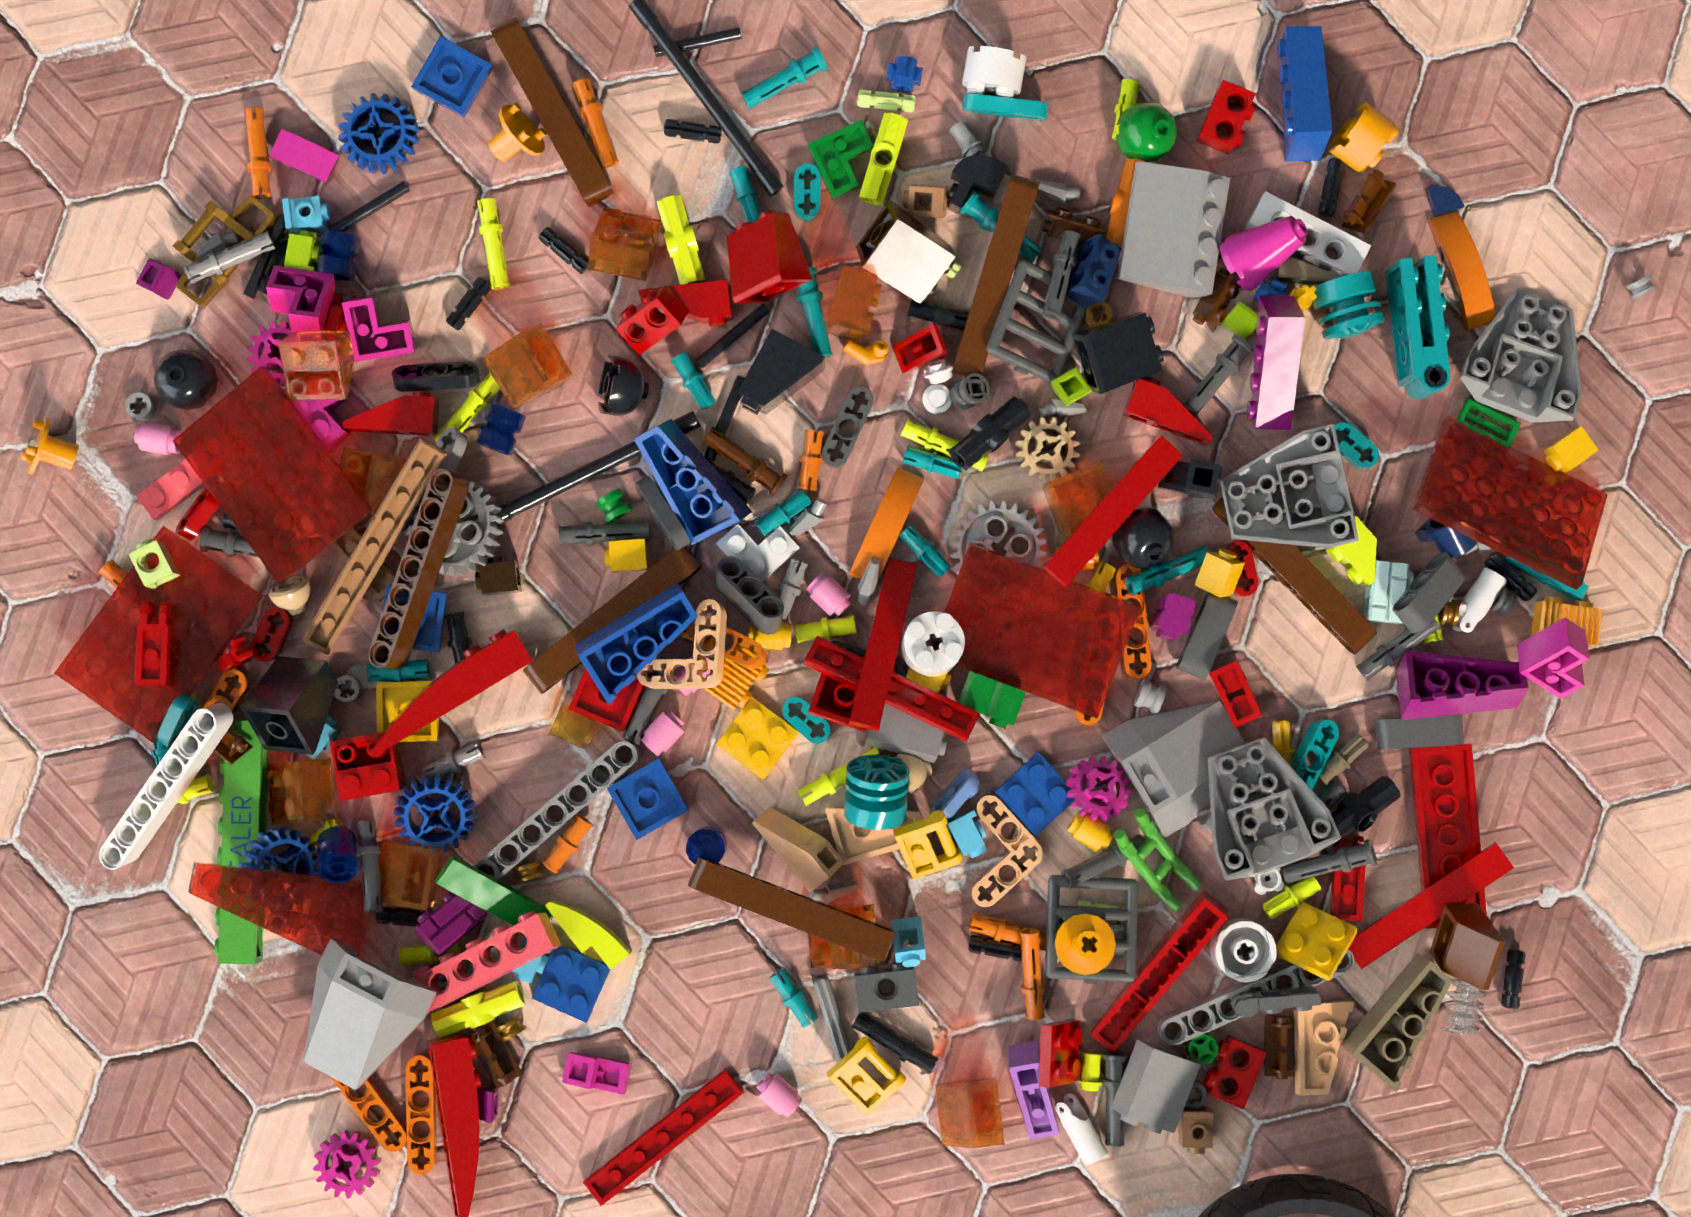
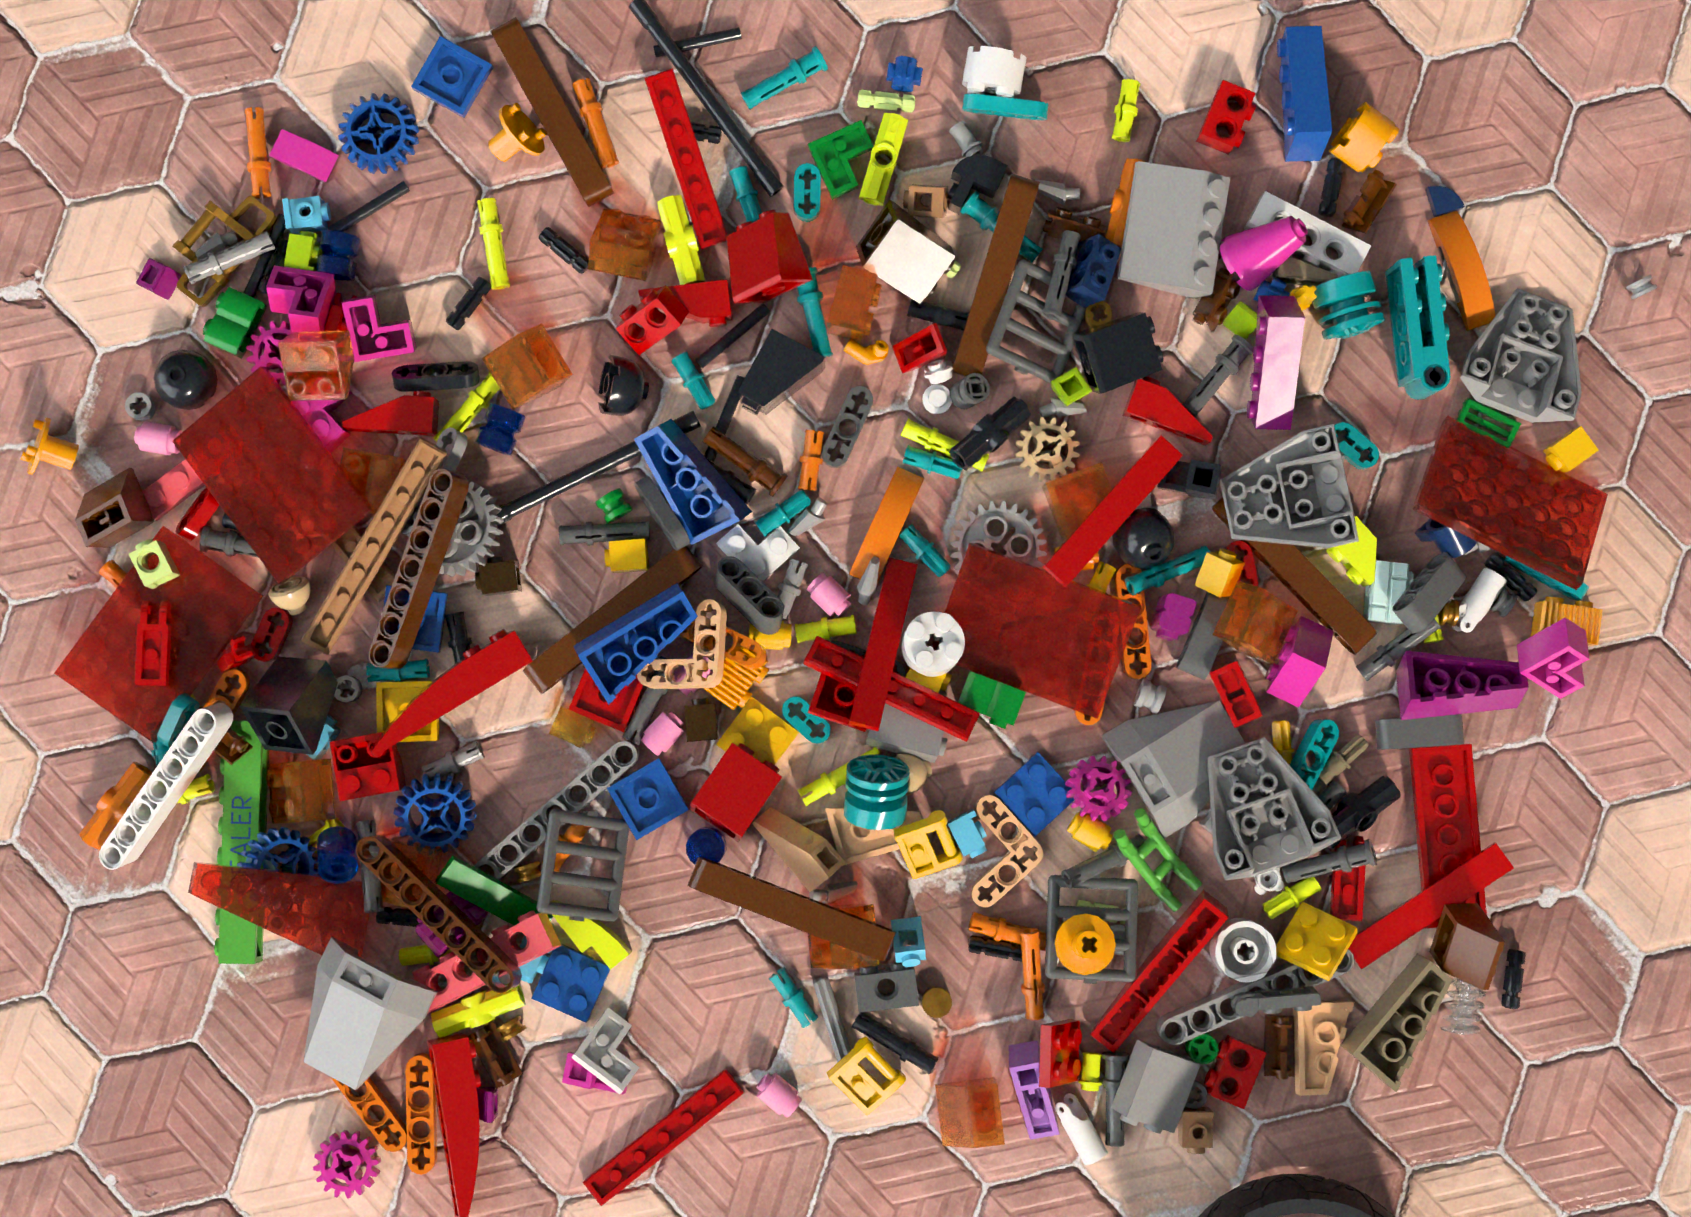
medium blue plate [930,769,980,822] -> none
green cylinder [1116,102,1177,162] -> none
none -> reddish brown slope [75,468,154,548]
none -> orange piece [79,762,153,850]
none -> green brick [203,287,267,359]
none -> reddish brown beam [356,835,522,993]
none -> dark grey bar [537,809,629,922]
none -> white plate [571,1008,640,1094]
none -> red tile [645,68,728,250]
none -> dark brown brick [684,698,719,742]
none -> red slope [689,743,782,842]
none -> pearl gold tile [922,986,952,1018]
none -> clear orange brick [1212,581,1298,665]
none -> dark pink brick [1265,616,1334,707]

